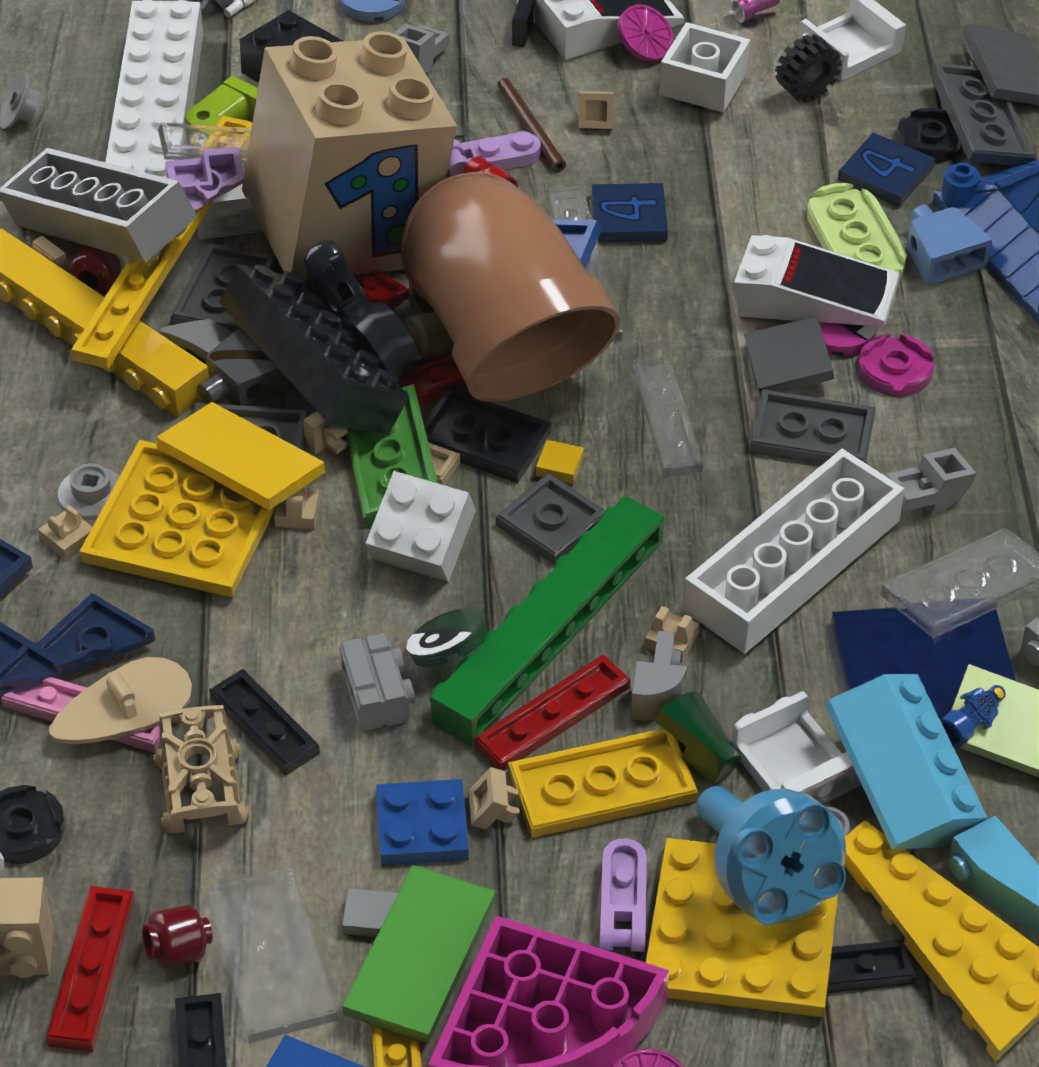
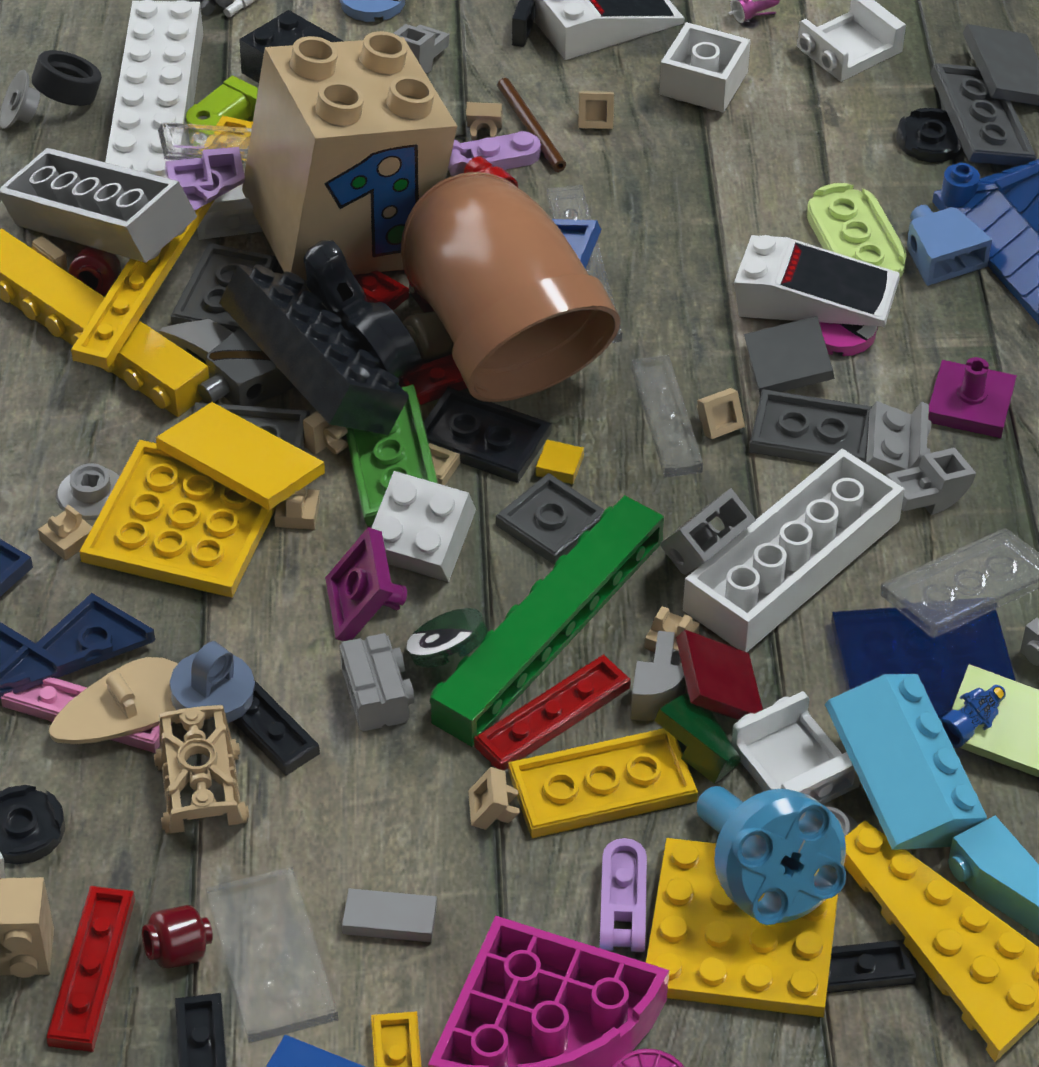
bright green tile [342,865,496,1044] -> none
blue plate [376,779,469,866] -> none
dark blue tile [591,183,668,242] -> none
dark pink wheel [618,4,674,62] -> none
black tyre [775,34,842,102] -> none
dark blue tile [838,133,935,206] -> none
dark pink tile [858,334,934,396] -> none
none -> black tyre [31,50,102,106]
none -> sand blue tile [170,641,255,723]
none -> magenta tile [325,527,407,641]
none -> tan tile [466,102,503,141]
none -> light grey torso [660,488,756,575]
none -> dark red tile [676,629,763,720]
none -> tan tile [697,388,745,439]
none -> light grey bracket [866,401,932,474]
none -> magenta tile [928,357,1017,438]

